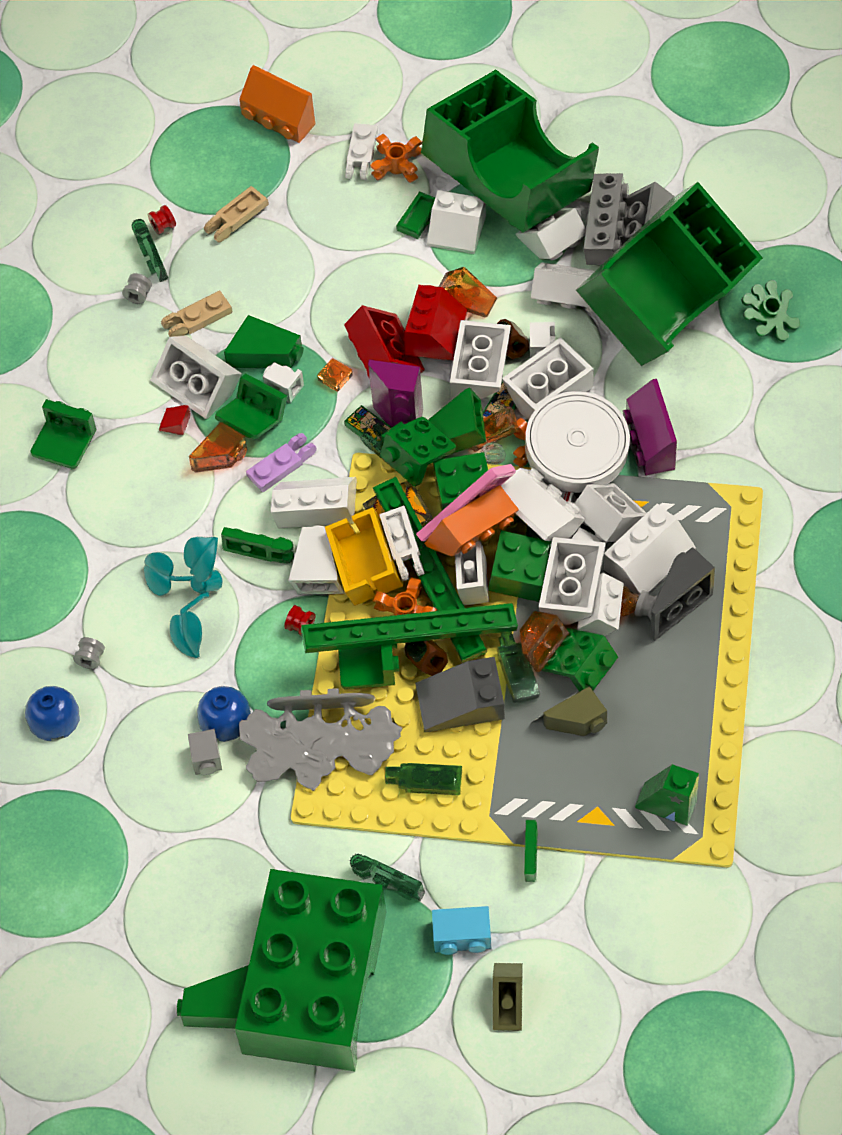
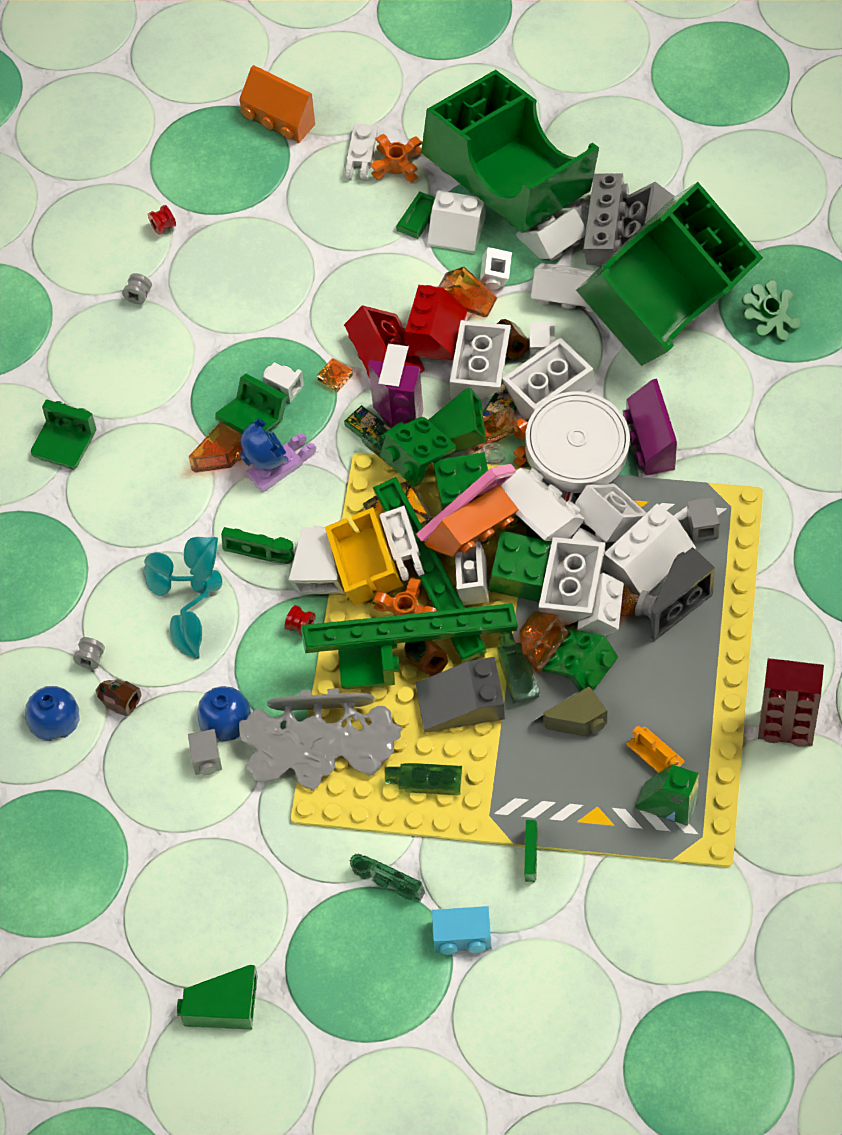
clear green hinge [131,218,169,282] -> none
white slope [150,336,242,419] -> none
red slope [159,405,191,435] -> none
tan hinge [161,290,233,337] -> none
tan hinge [204,186,269,243] -> none
green slope [224,315,304,368] -> none
green piece [235,869,387,1072] -> none
white slope [271,477,357,528] -> none
olive slope [493,963,523,1031] -> none
none -> reddish brown rock [96,679,142,716]
none -> blue cylinder [240,418,289,471]
none -> white sticker [378,344,409,387]
none -> white brick [480,247,512,289]
none -> light orange hinge [626,726,685,773]
none -> light grey brick [687,497,720,541]
none -> dark red brick [758,658,824,746]

